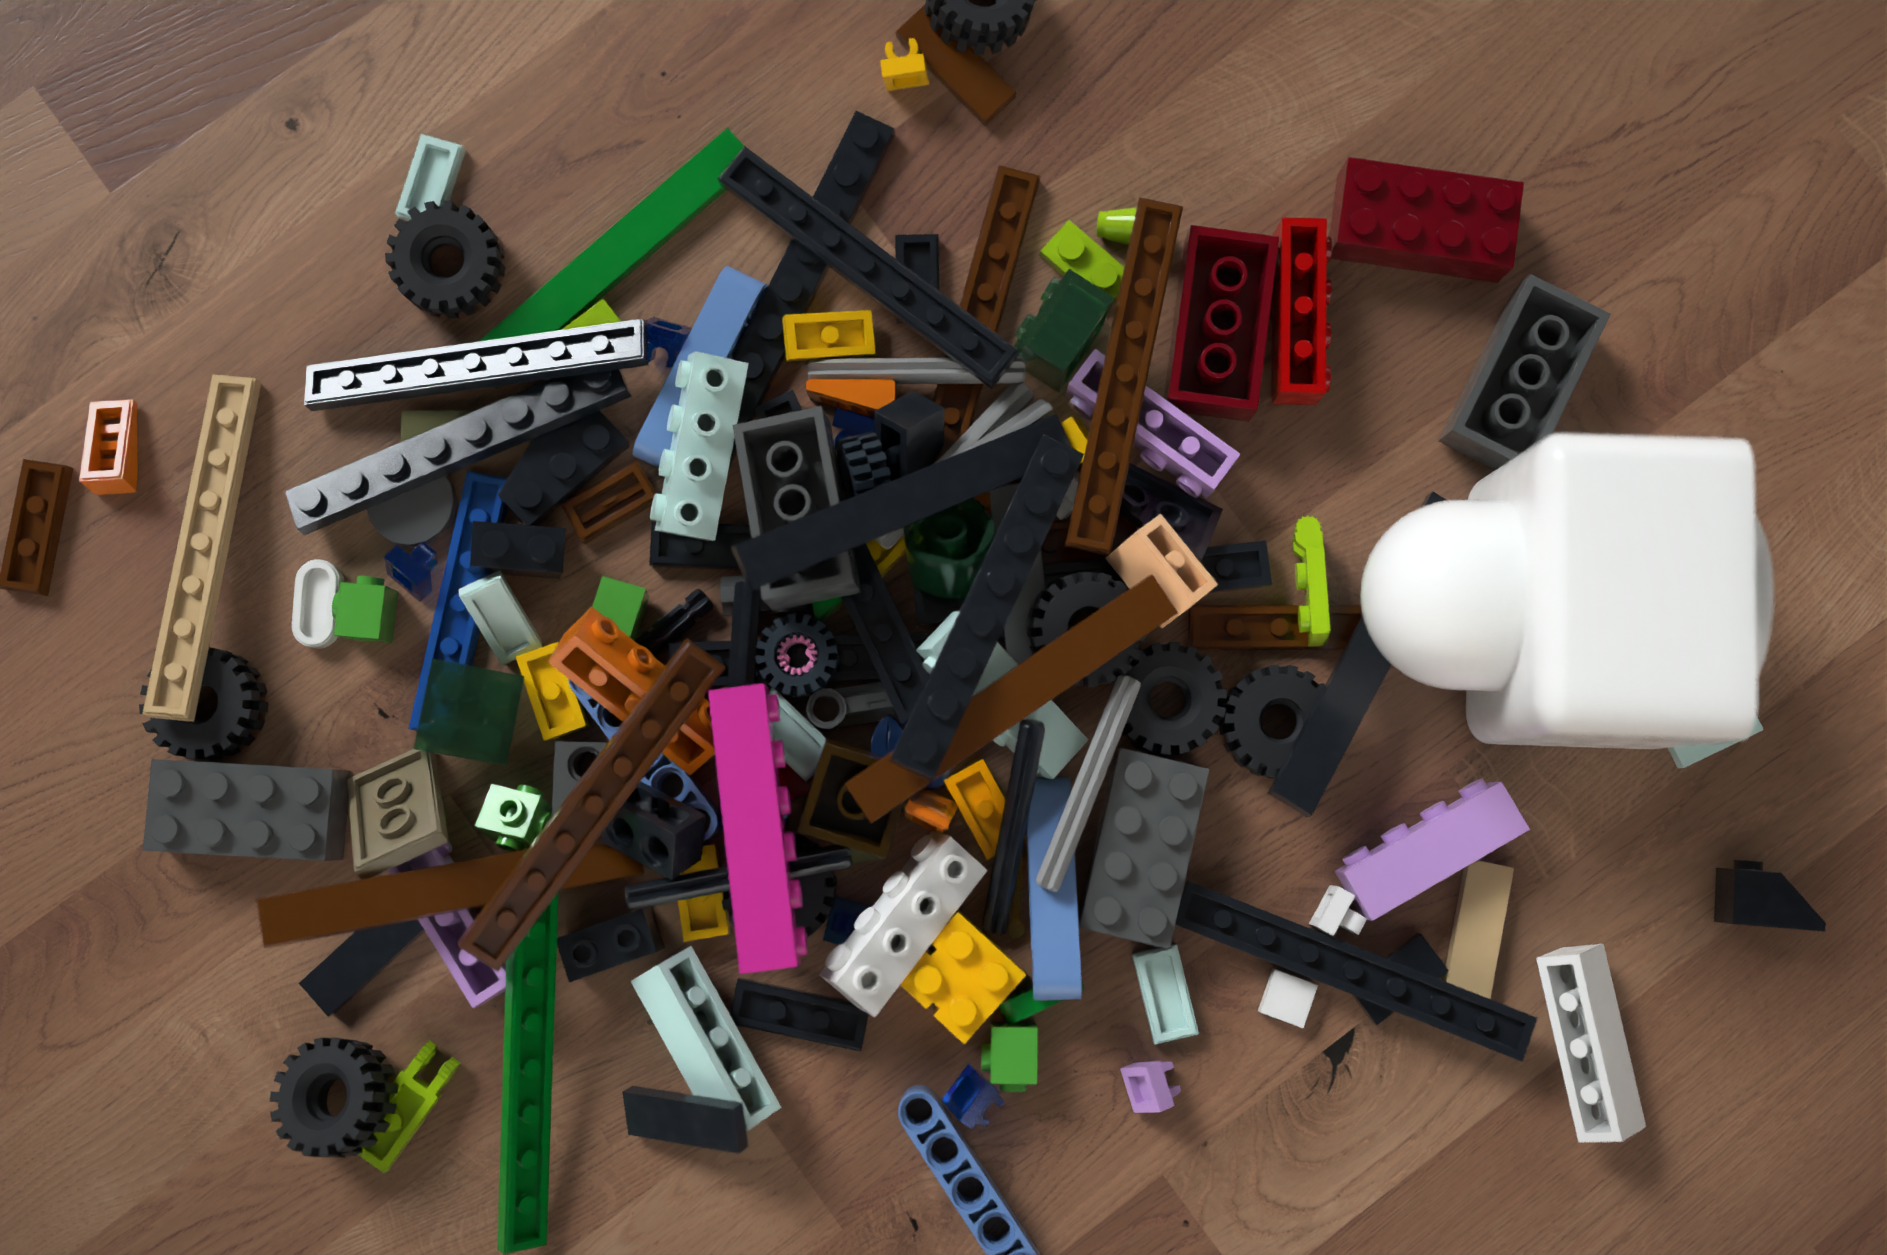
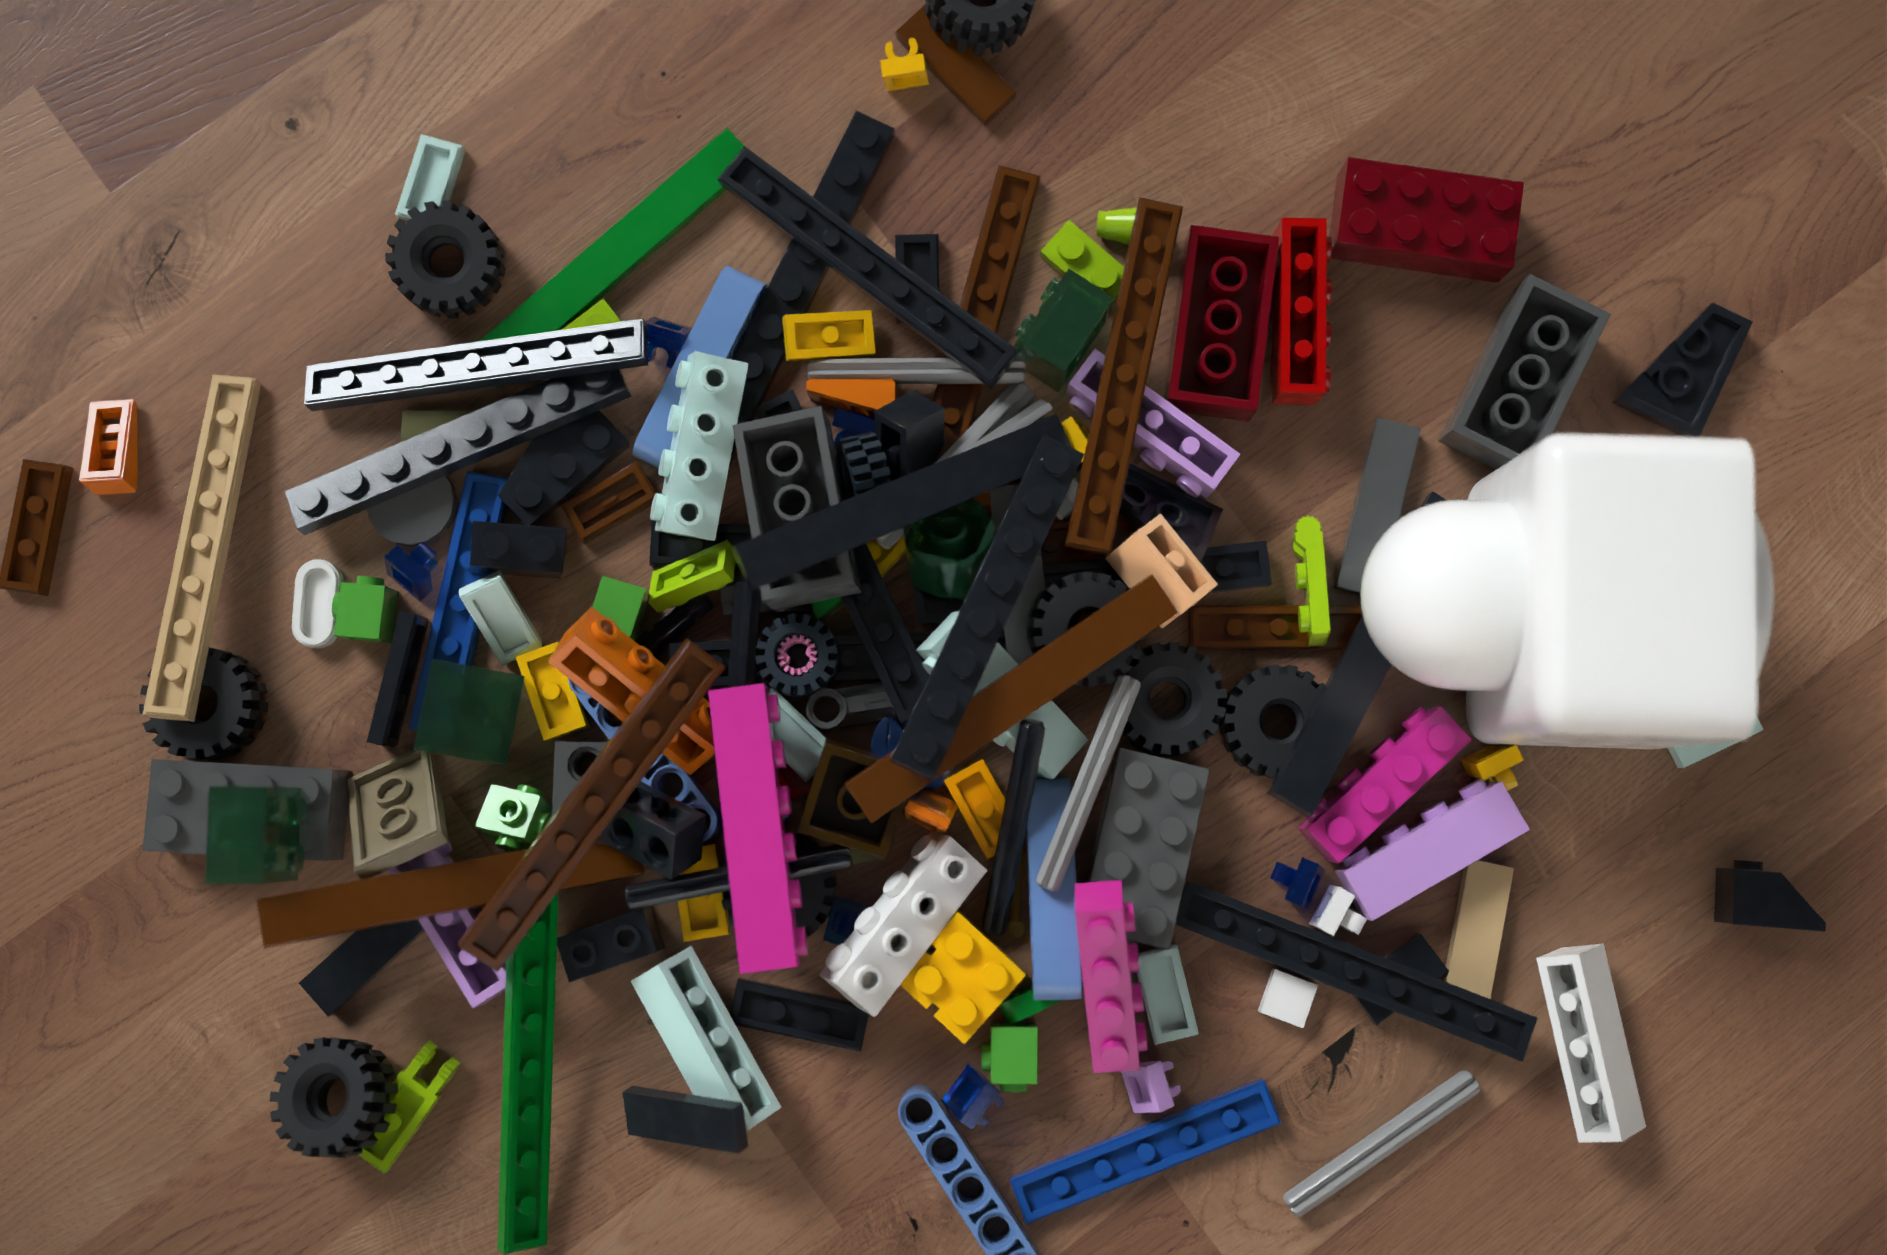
none -> clear green brick [205,786,306,884]
none -> black tile [367,610,429,747]
none -> lime plate [647,540,736,613]
none -> blue tile [1009,1078,1282,1225]
none -> dark pink brick [1075,880,1147,1073]
none -> clear blue tile [1270,857,1325,911]
none -> light grey axle [1283,1070,1481,1217]
none -> dark pink brick [1298,706,1472,863]
none -> dark grey tile [1334,417,1421,595]
none -> yellow tile [1460,744,1524,791]
none -> black wing [1612,303,1753,438]

